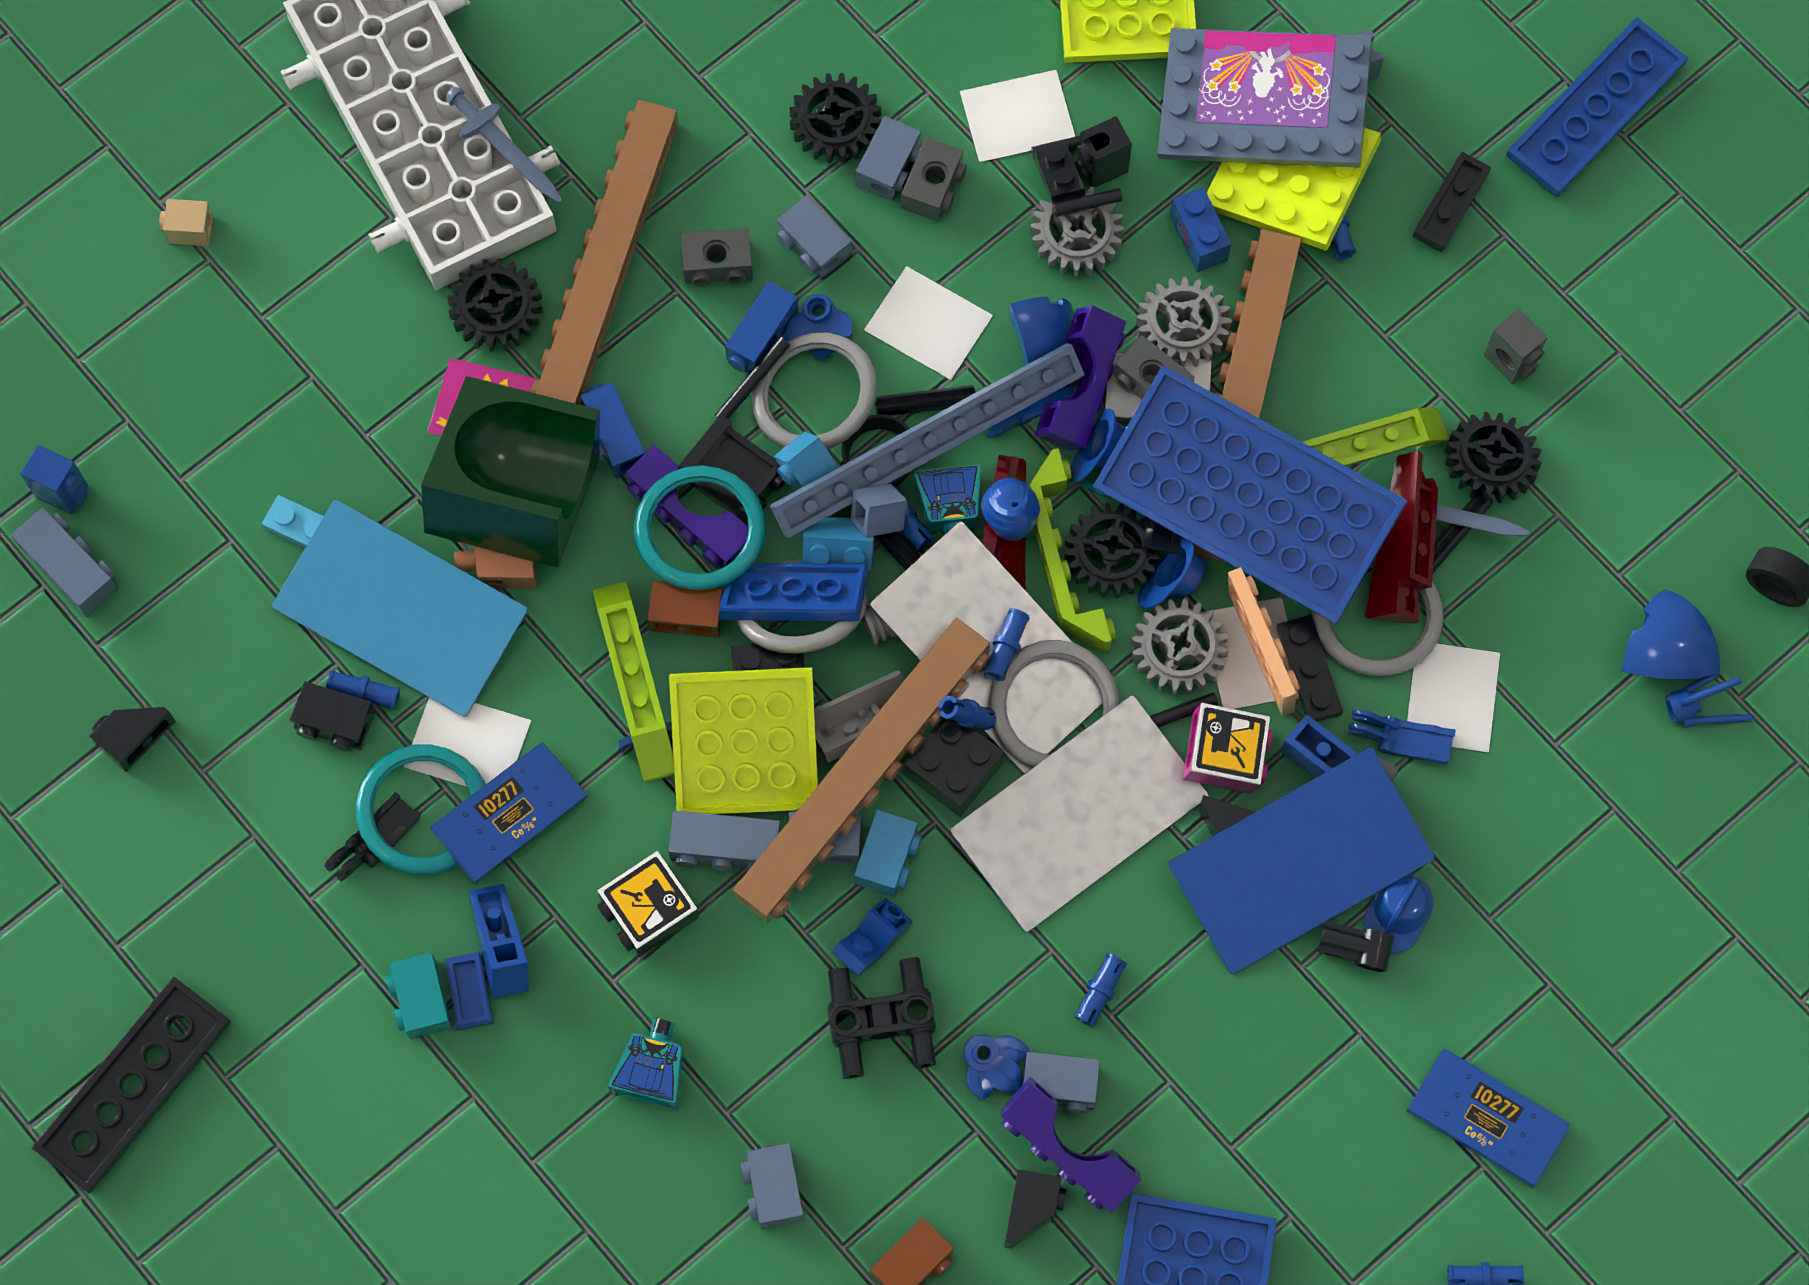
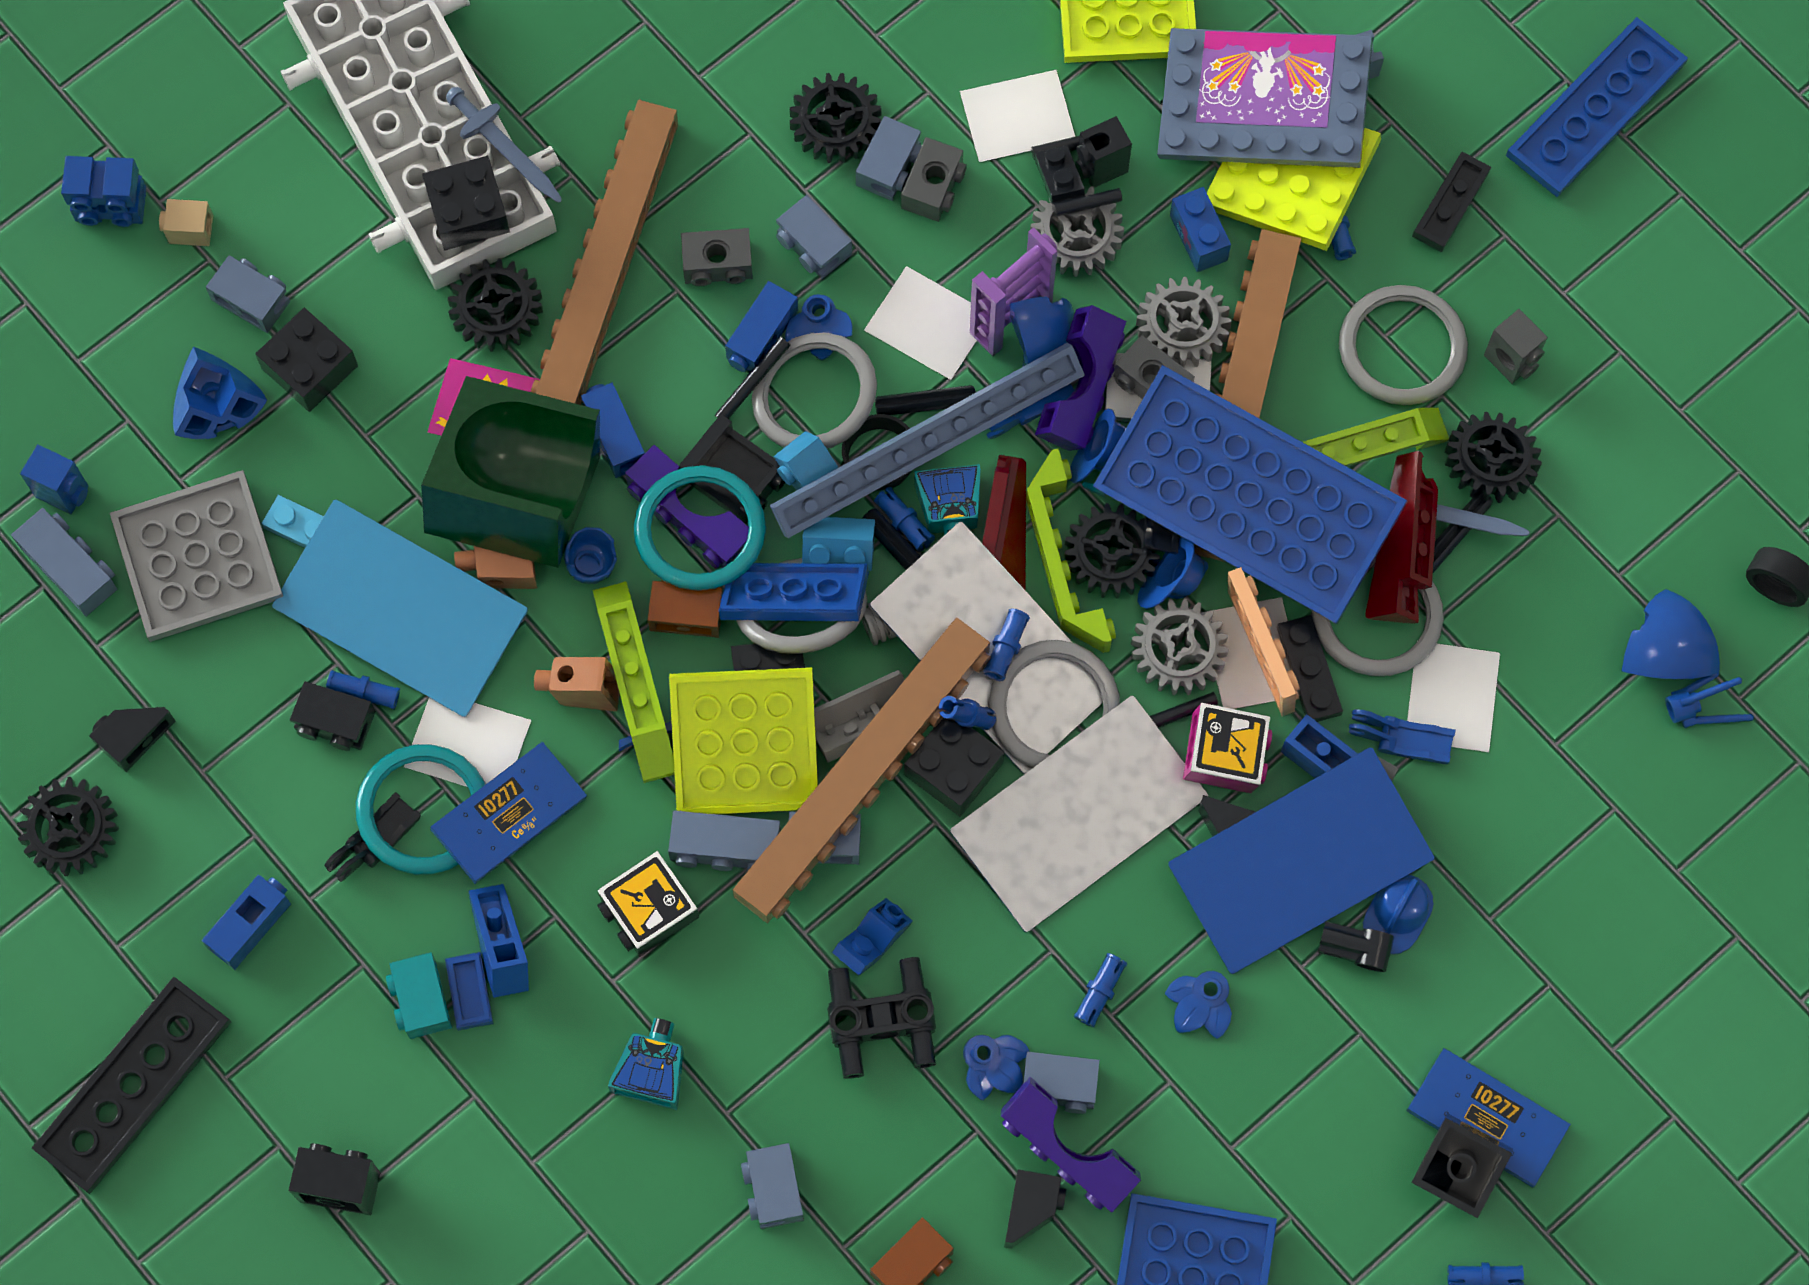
sand blue brick [851,483,908,537] -> none
dark azure brick [854,810,922,897] -> none
blue hair [981,478,1040,541] -> none
none -> black gear [17,777,119,876]
none -> blue brick [61,156,147,227]
none -> light grey plate [110,470,283,642]
none -> blue brick [173,347,267,439]
none -> blue brick [201,874,291,970]
none -> sand blue brick [206,255,290,333]
none -> black brick [255,307,358,412]
none -> black brick [288,1143,381,1216]
none -> black brick [422,156,510,251]
none -> nougat torso [534,657,620,711]
none -> blue hair [564,527,617,584]
none -> medium lavender fence [970,227,1057,356]
none -> blue plate [1165,971,1232,1039]
none -> light grey wedge [1339,285,1468,405]
none -> black slope [1411,1113,1513,1218]

